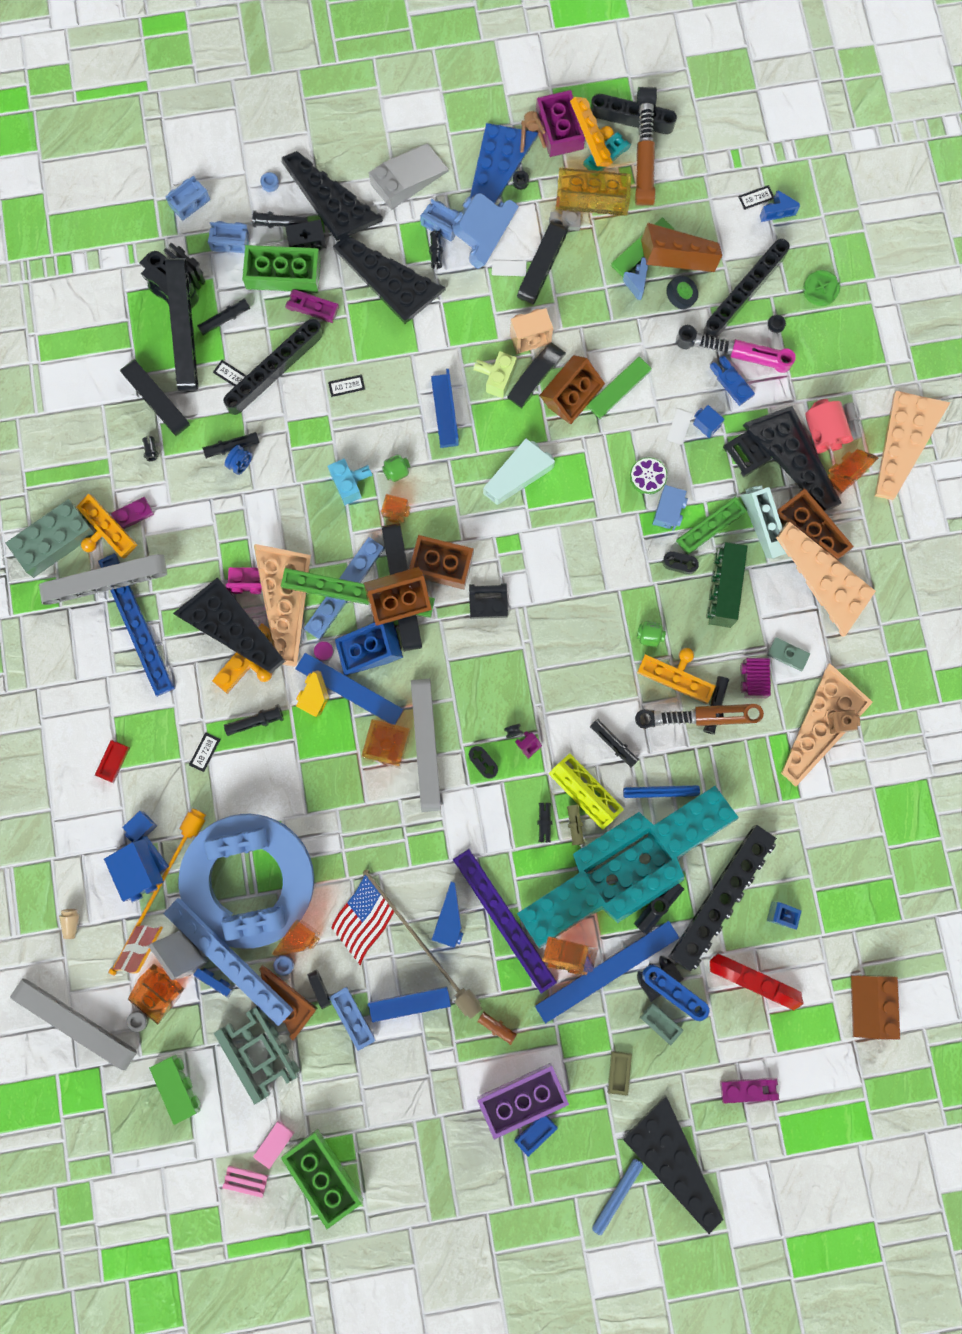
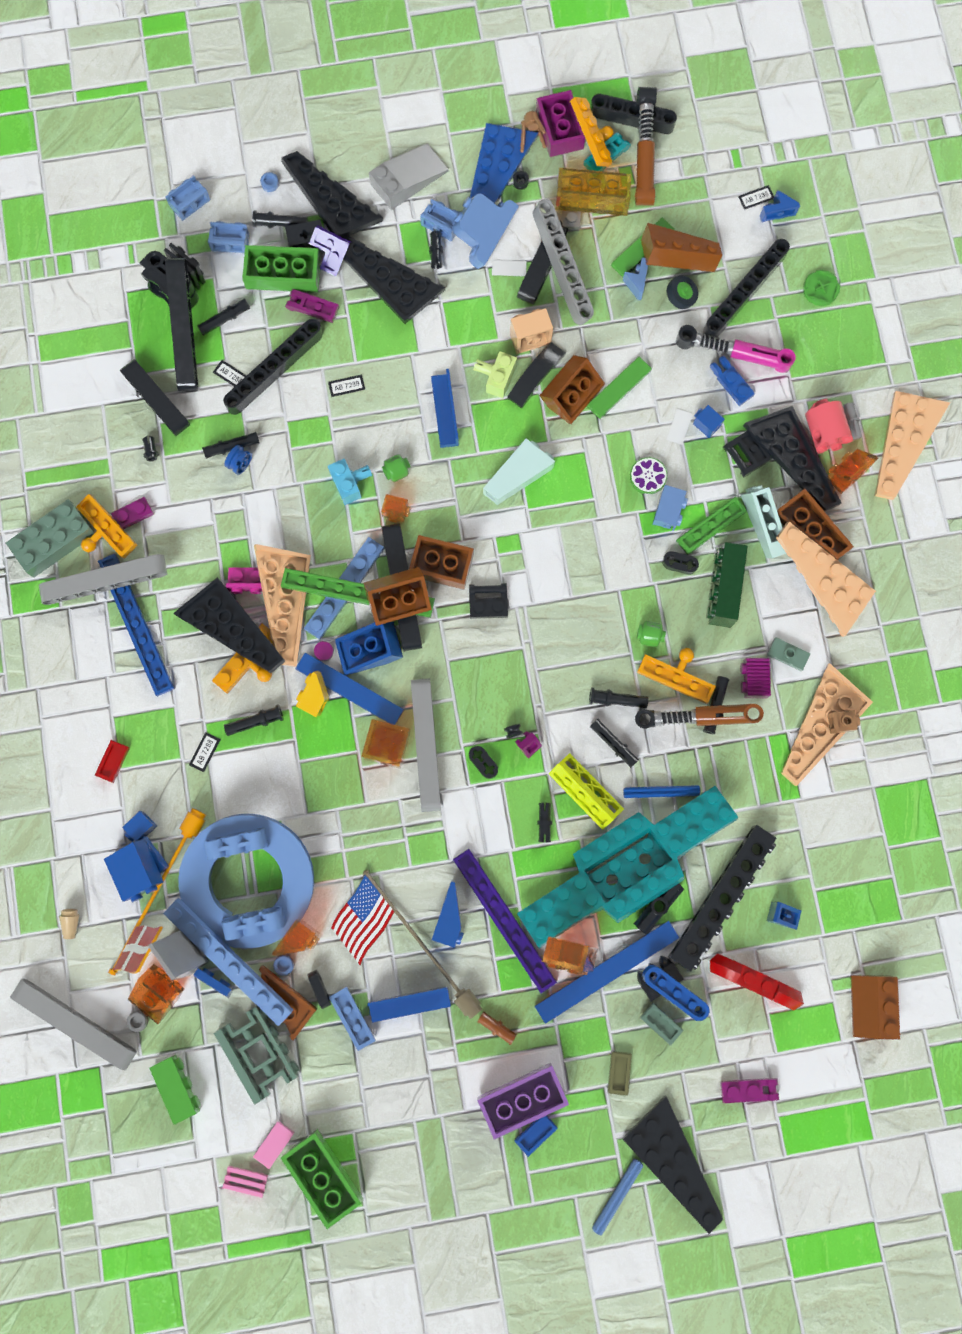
olive pin [567,805,585,846] -> none
black plate [767,315,786,333] -> none
none -> plate [309,225,350,276]
none -> light grey beam [532,199,594,325]
none -> black pin [589,687,648,709]

